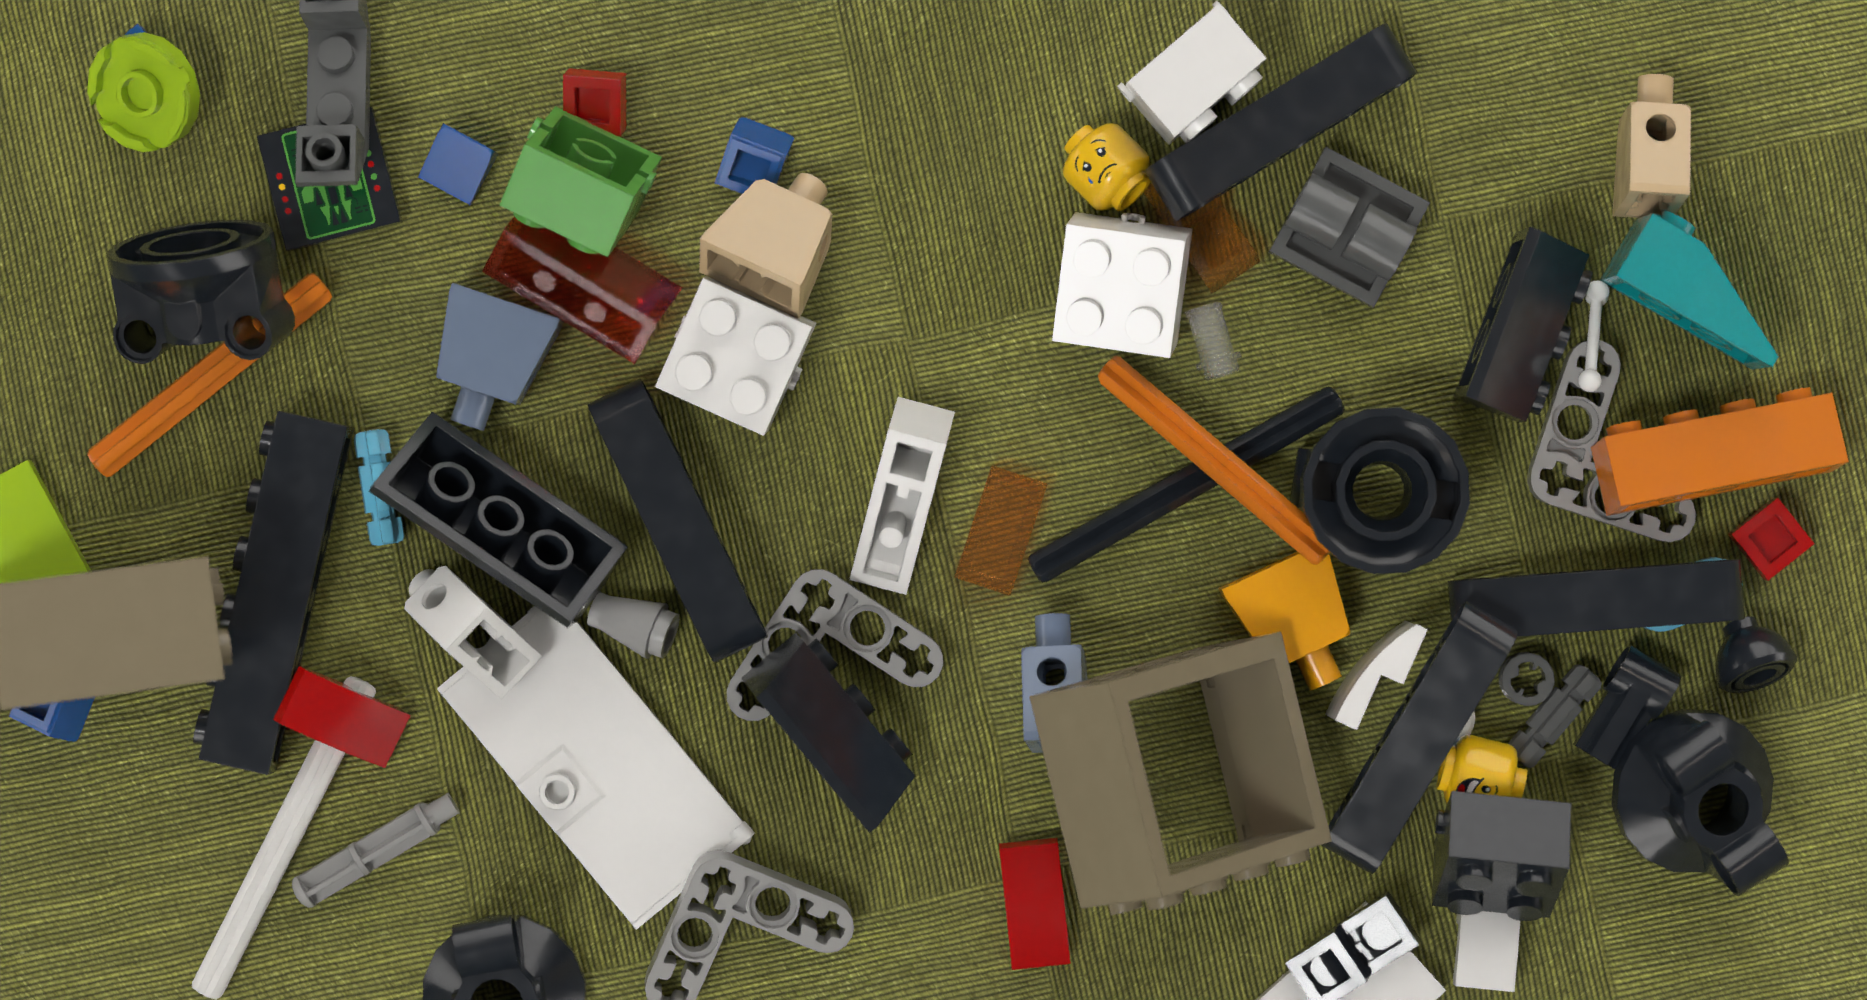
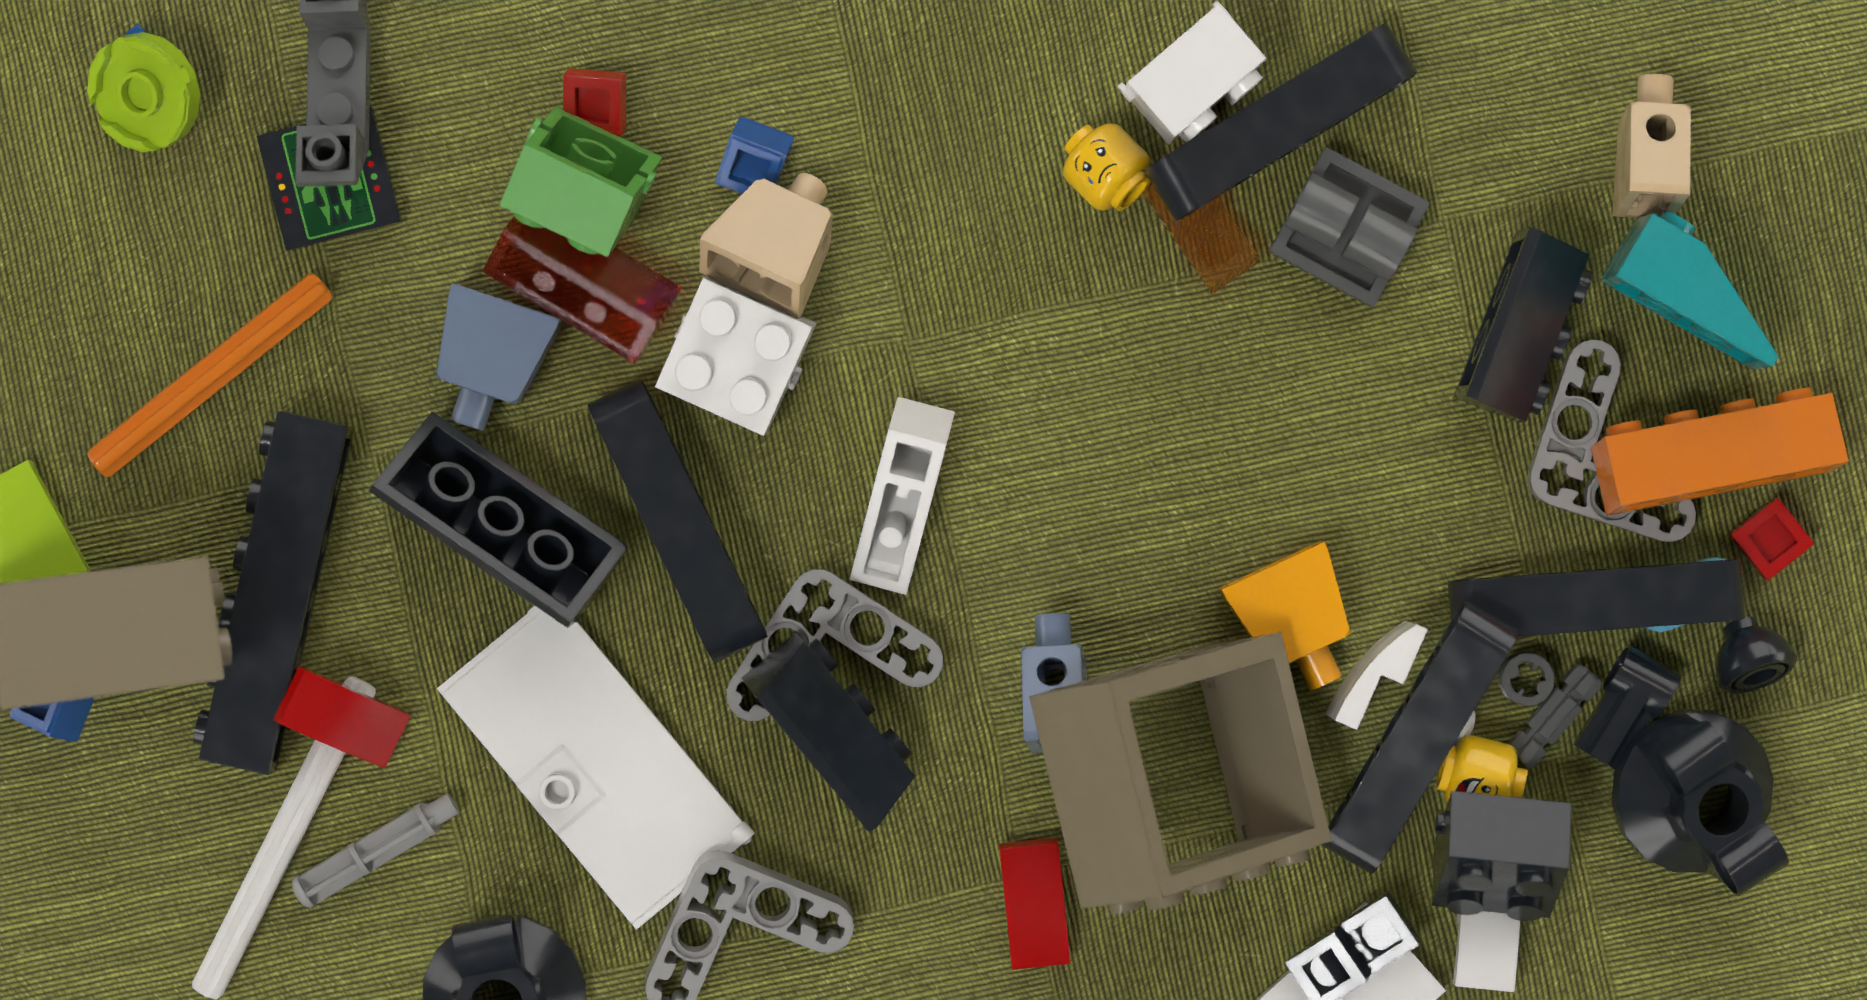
black piece [106,220,295,364] -> none
medium azure axle [354,429,405,546] -> none
white torso [404,565,542,699] -> none
blue slope [418,123,498,206] -> none
light grey cone [587,592,680,659] -> none
clear orange tile [954,465,1048,596] -> none
black axle [1028,387,1345,582] -> none
white brick [1052,212,1192,358] -> none
orange axle [1098,356,1330,565] -> none
clear pin [1185,302,1242,381] -> none
black piece [1290,407,1470,574] -> none
white hinge [1578,281,1609,392] -> none

